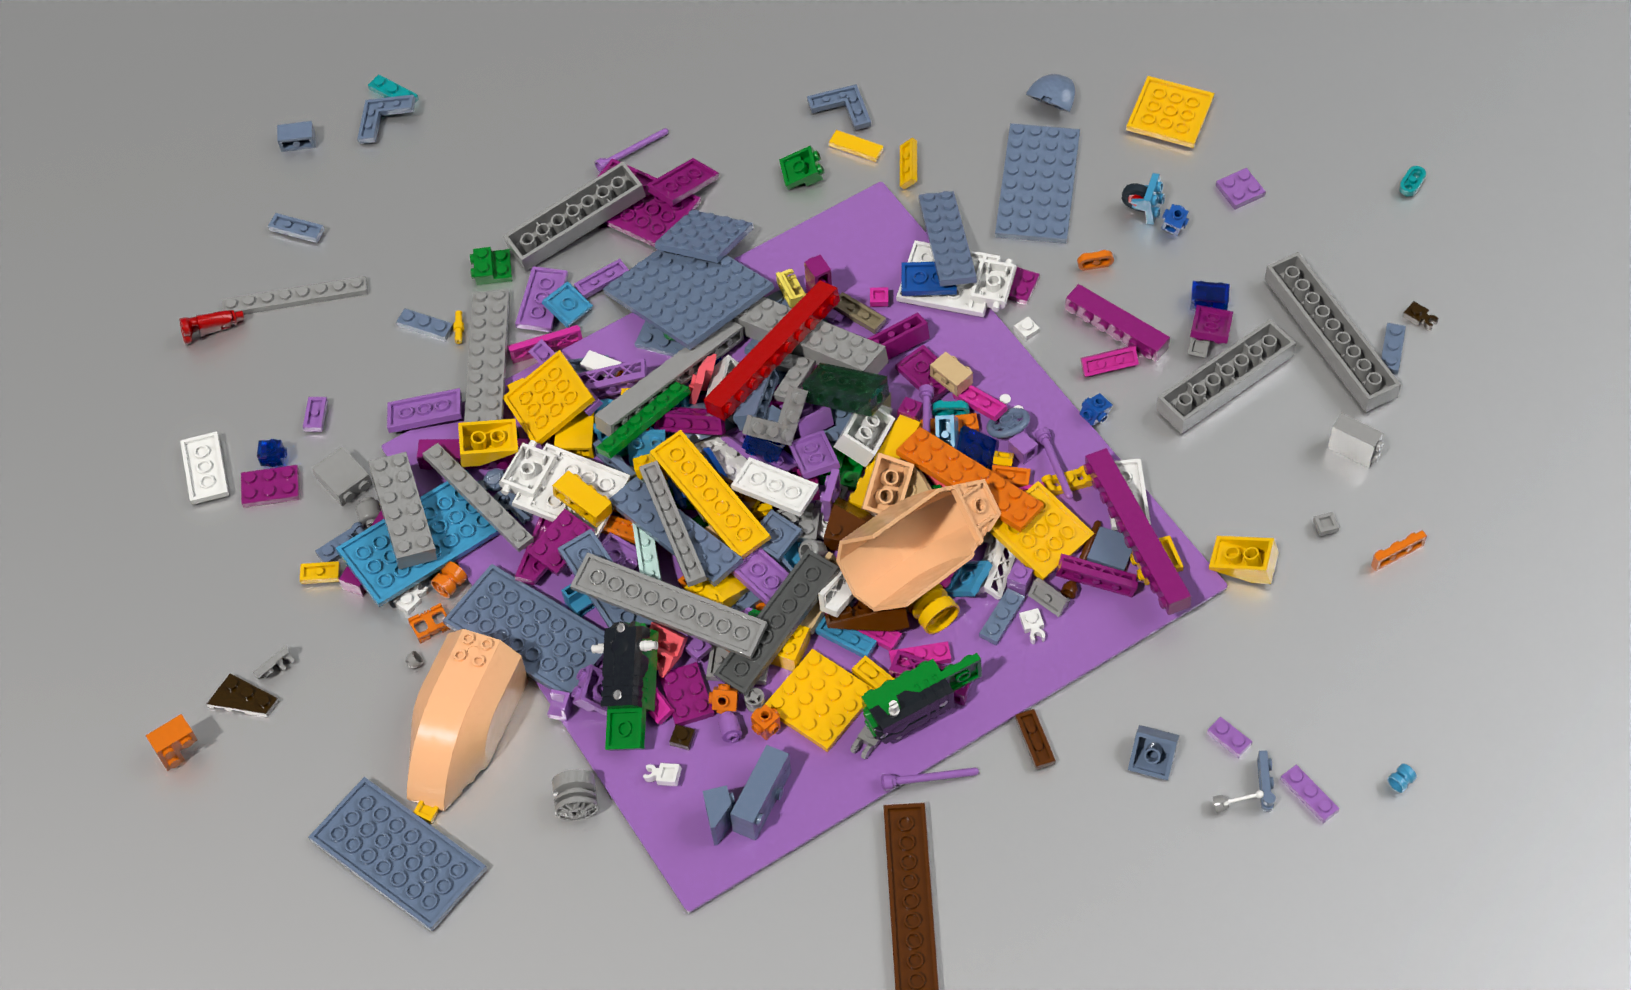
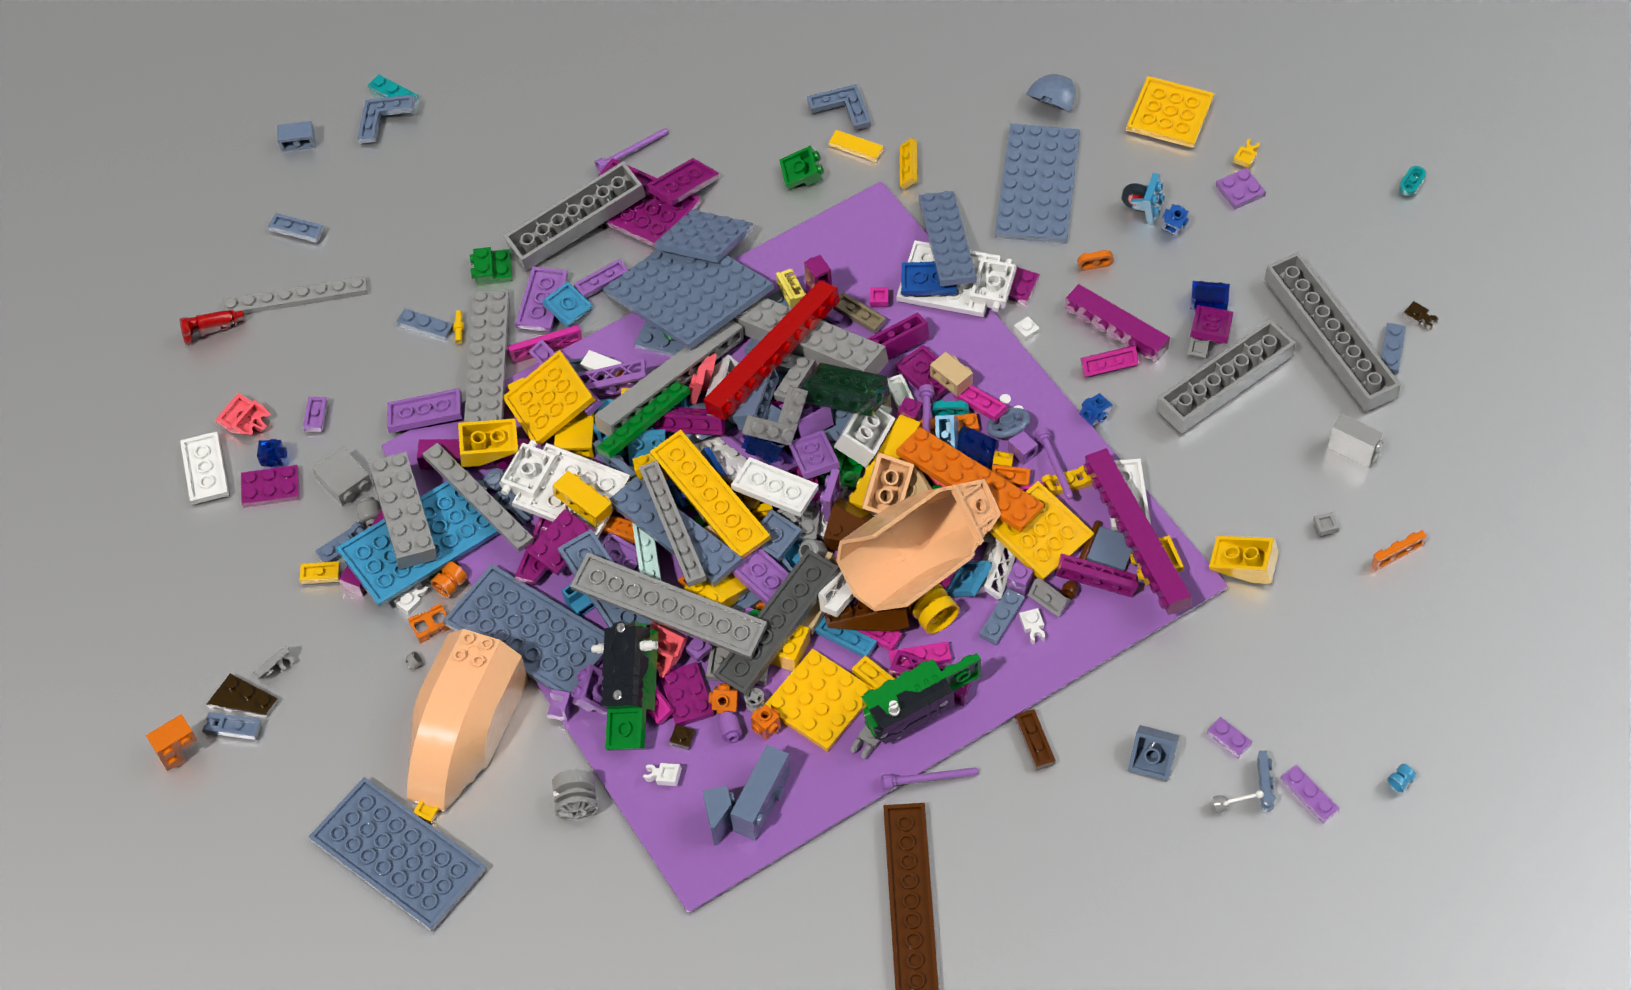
none -> sand blue plate [202,712,262,740]
none -> coral plate [215,393,271,435]
none -> white tile [885,374,914,410]
none -> yellow plate [1233,139,1260,169]

